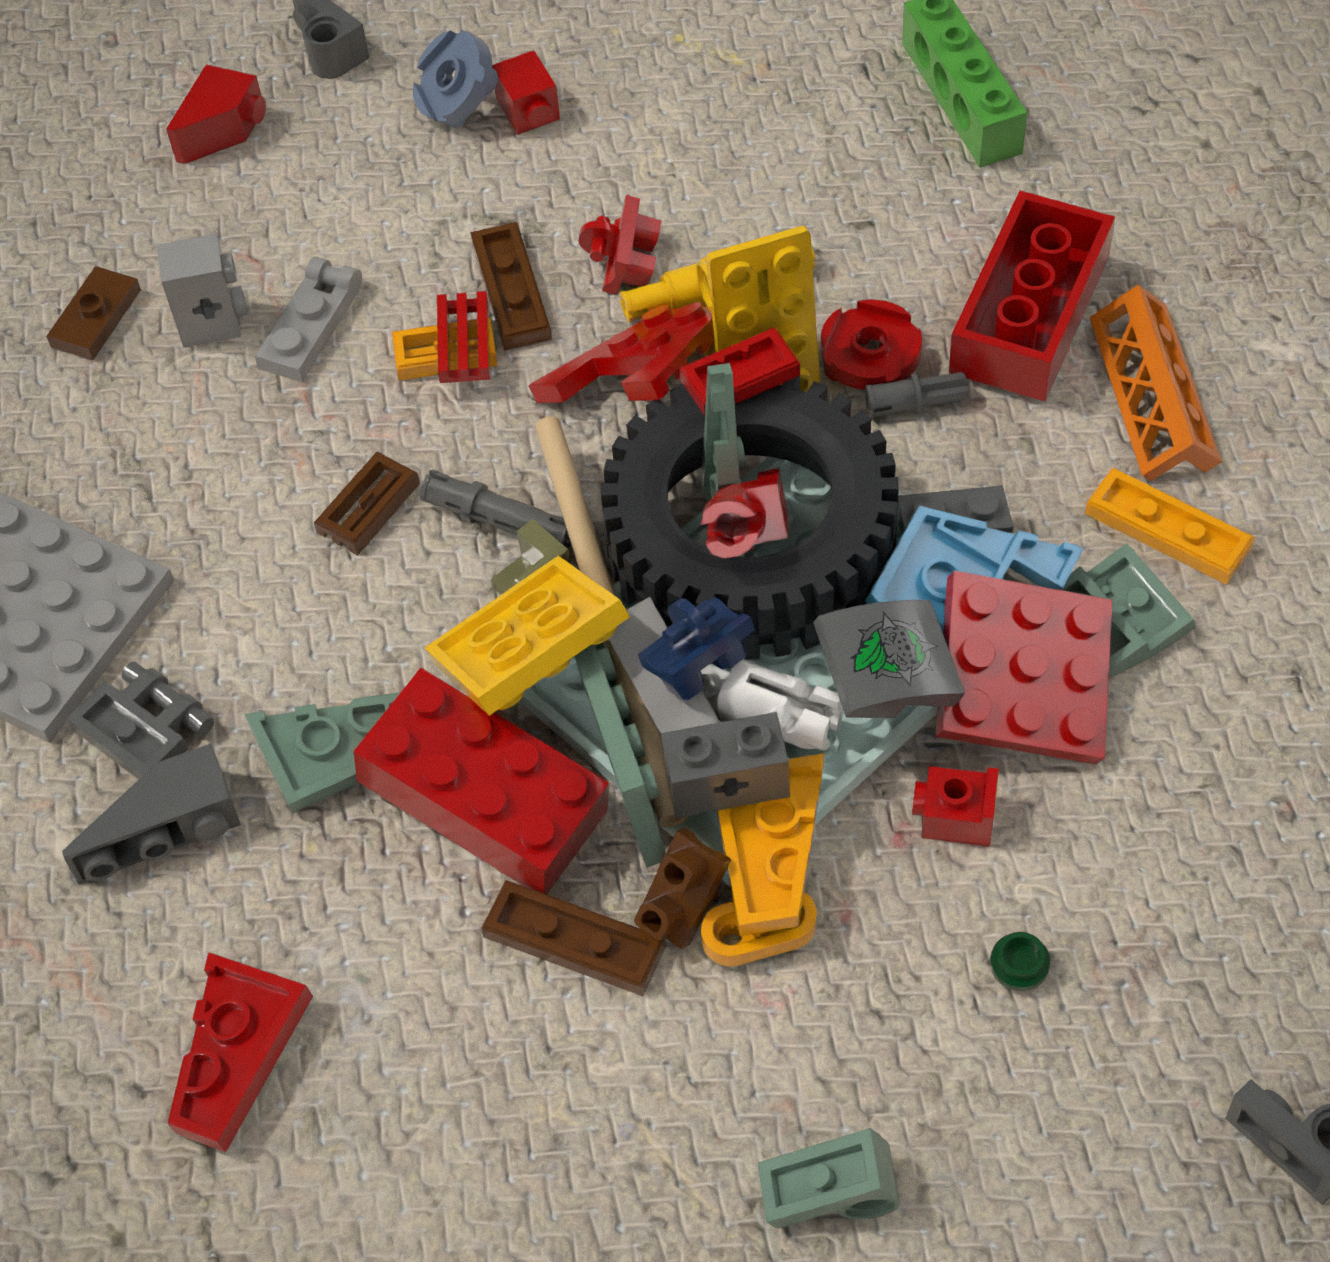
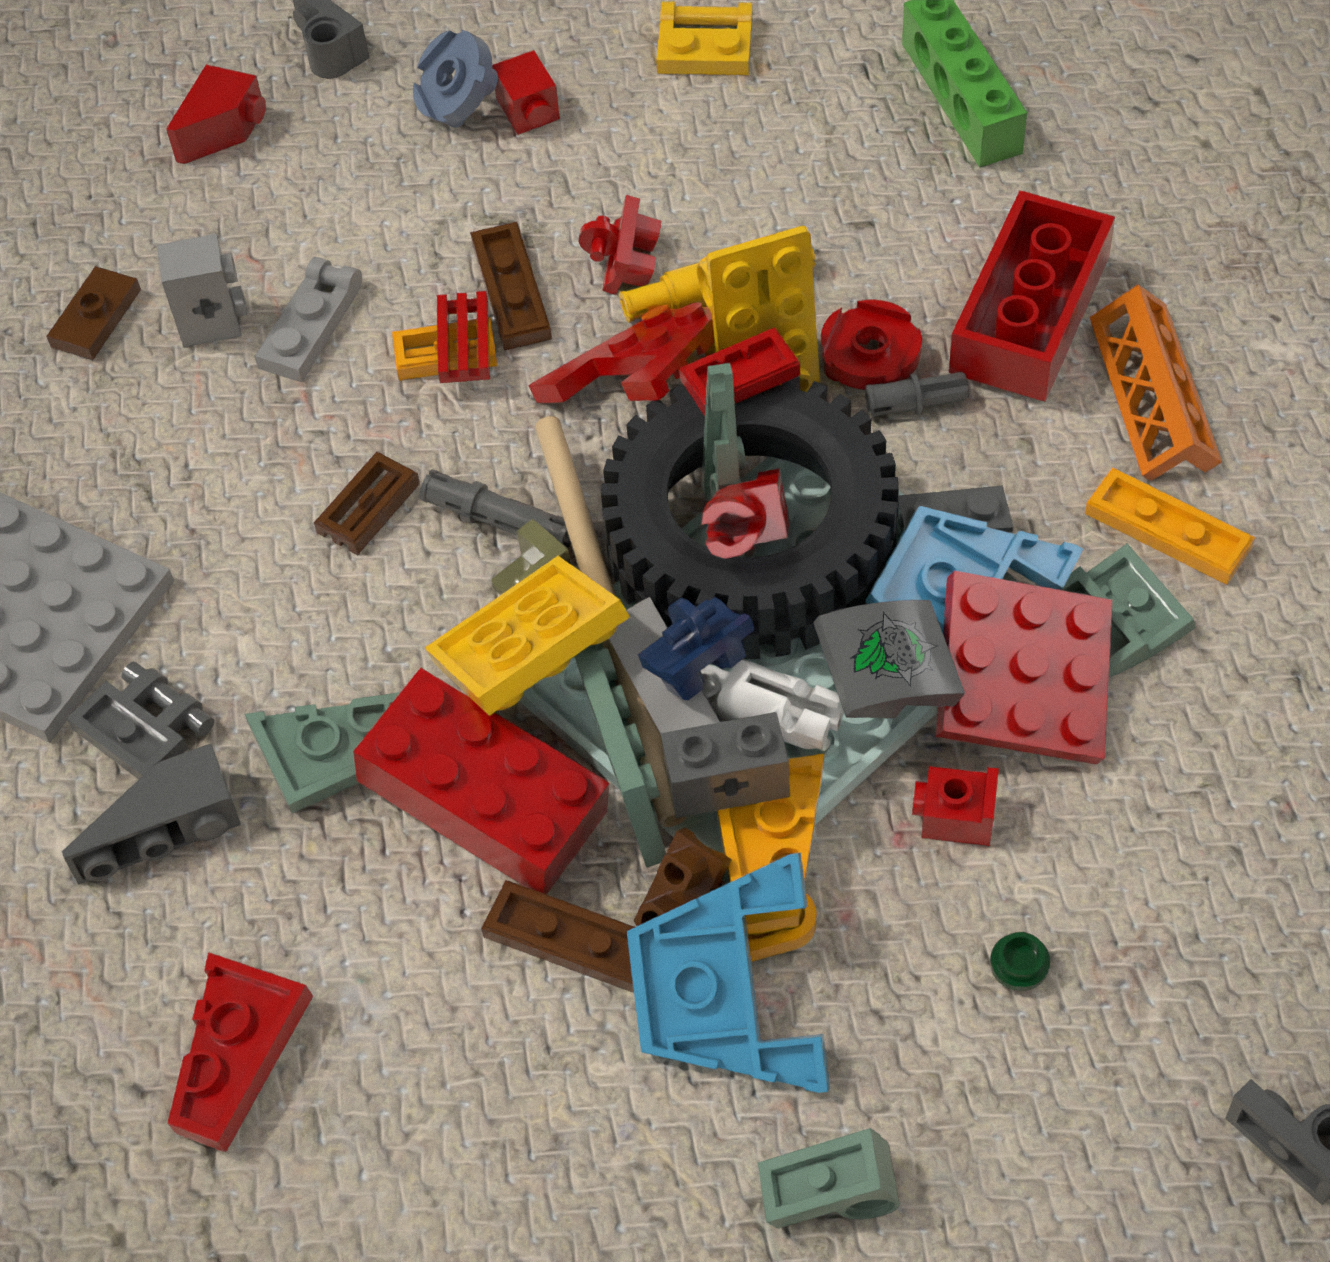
none -> dark azure wing [627,852,830,1093]
none -> yellow plate [656,1,753,75]

